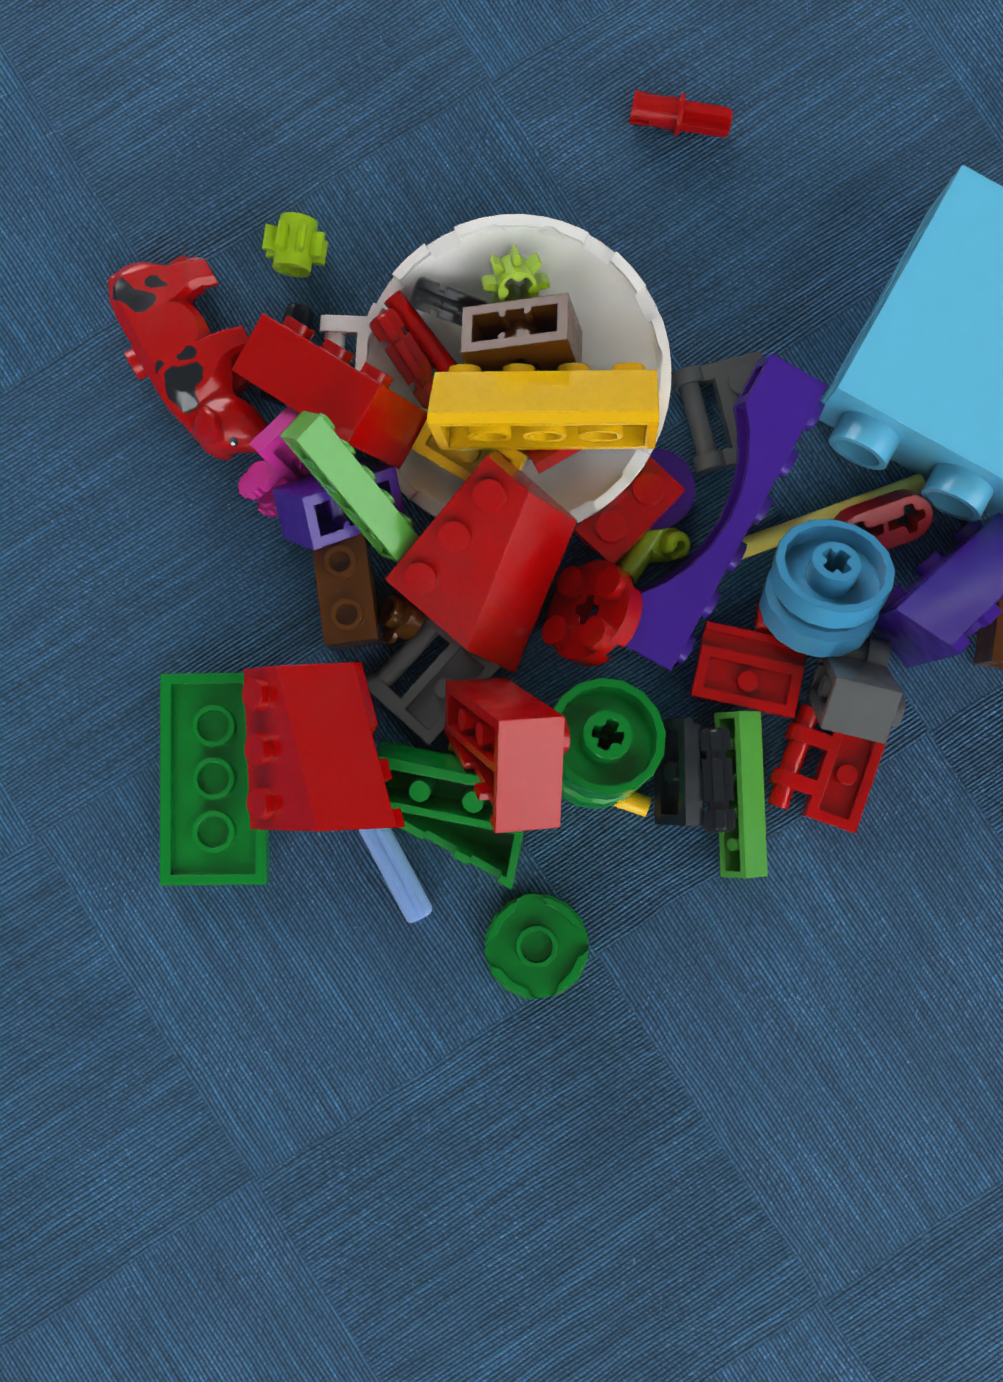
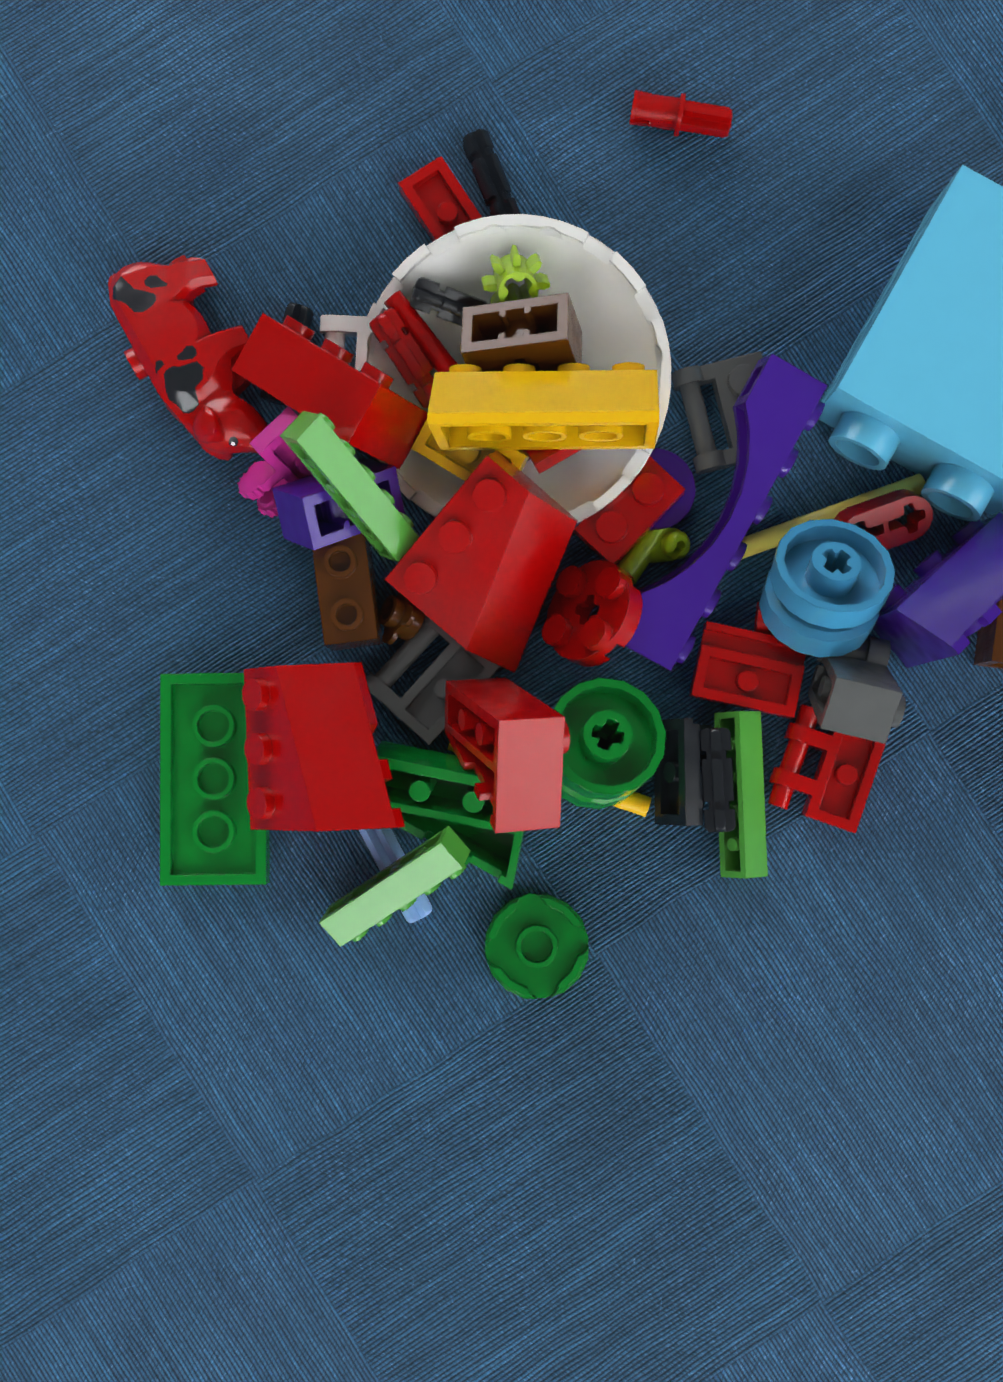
lime gear [262,212,328,278] -> none
none -> piece [319,826,471,947]
none -> red plate [398,156,482,242]
none -> black axle [463,129,521,216]

